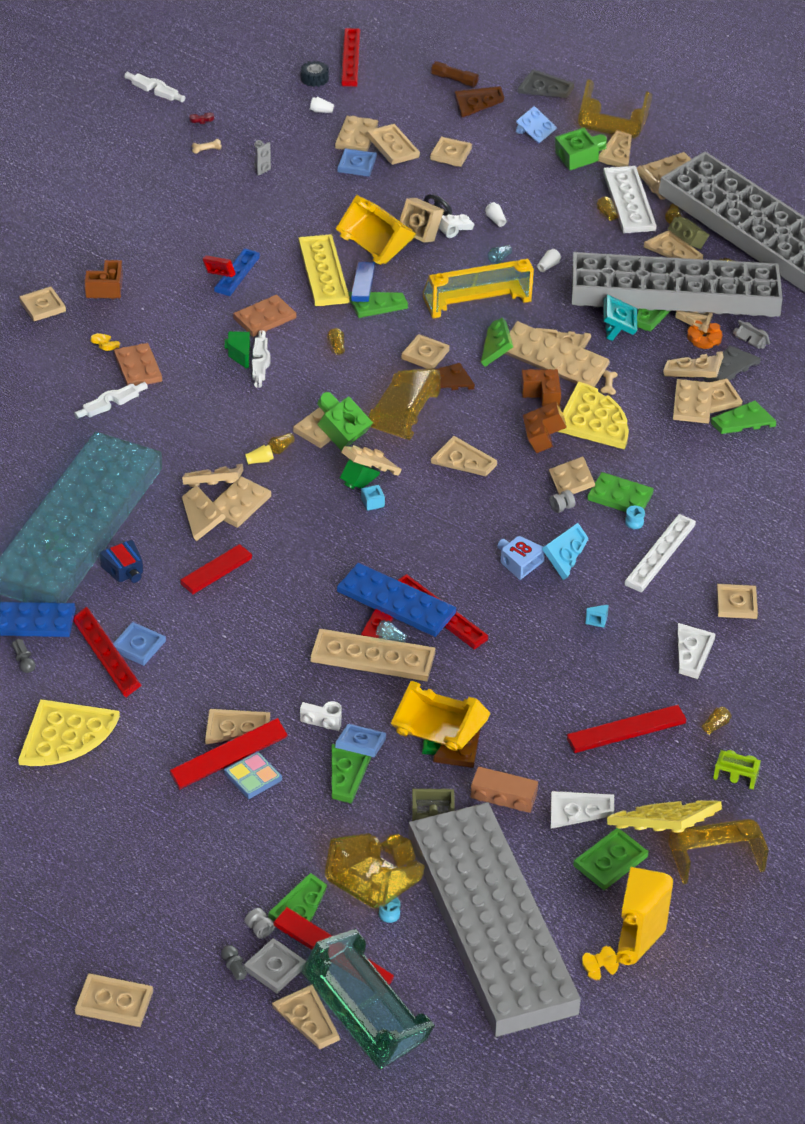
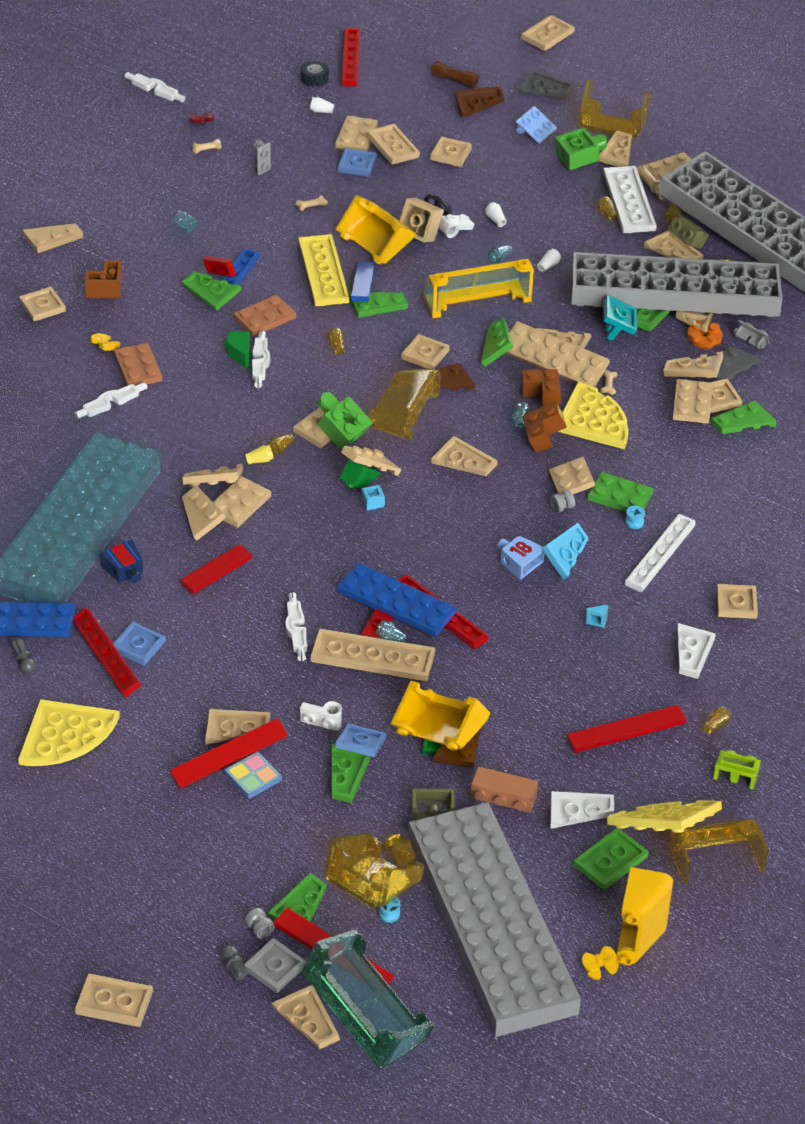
none -> tan wing [22,223,83,253]
none -> clear light blue wheel [174,211,197,232]
none -> bright green wing [182,271,242,311]
none -> white piece [285,592,307,661]
none -> tan piece [295,195,328,211]
none -> clear light blue wheel [511,402,532,428]
none -> tan plate [521,15,574,51]

